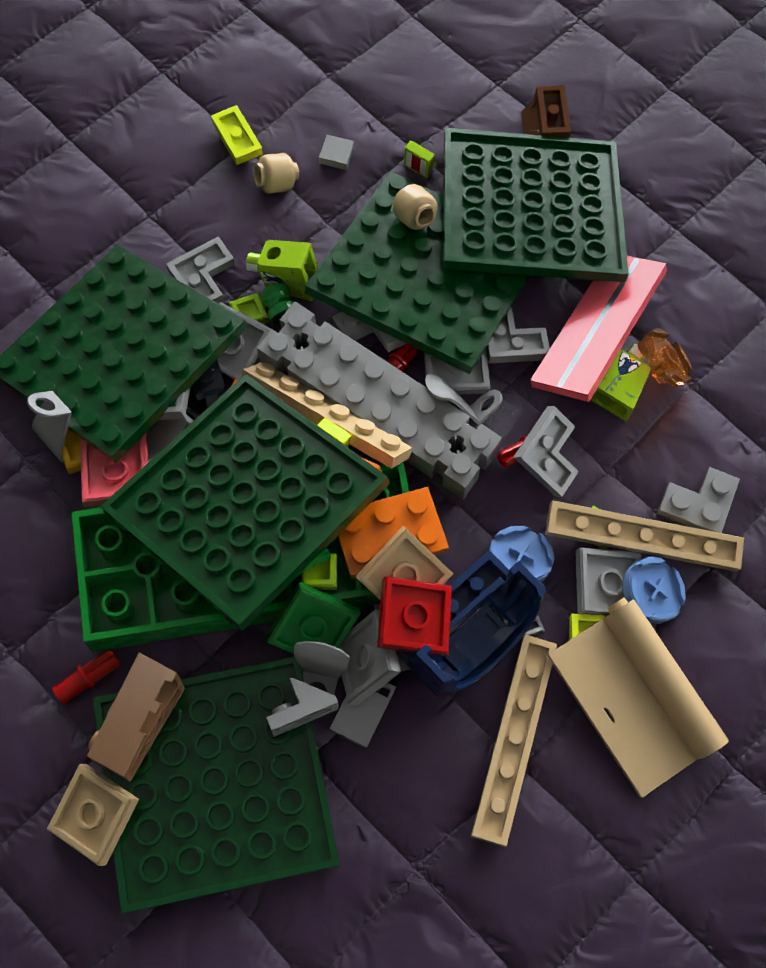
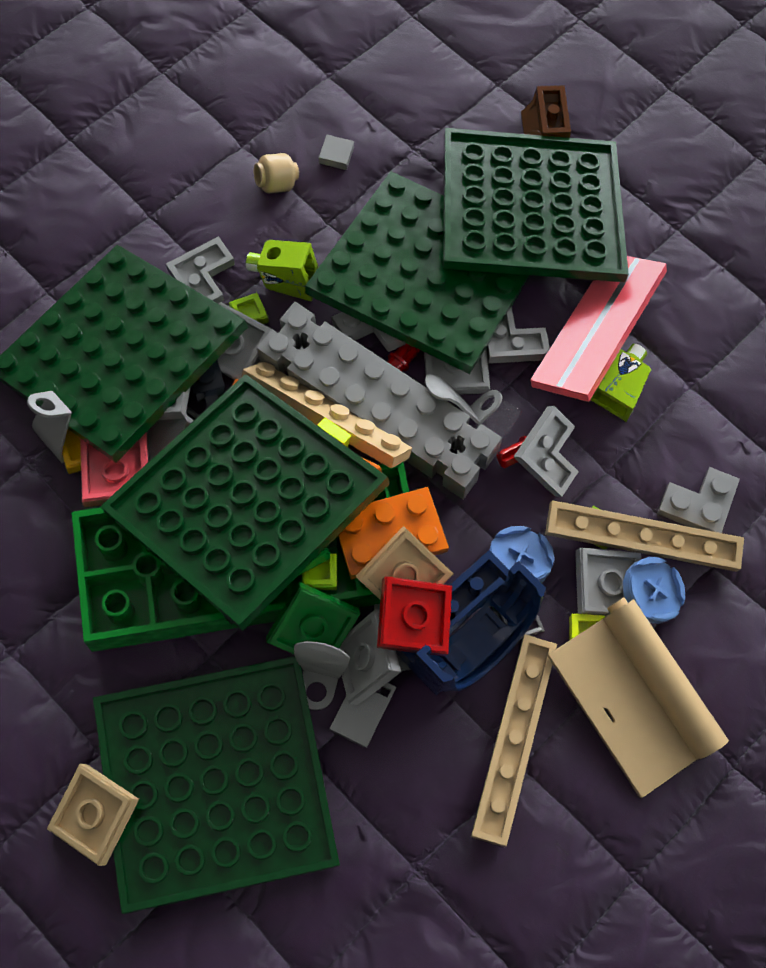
red axle [52,649,120,705] -> none
medium nougat wedge [87,653,185,782] -> none
neon yellow plate [211,105,263,165] -> none
green wheel [260,283,294,326] -> none
light grey slope [266,678,338,737] -> none
tan head [392,184,437,230] -> none
lime tile [403,140,435,179] -> none
clear orange plate [637,328,692,387] -> none

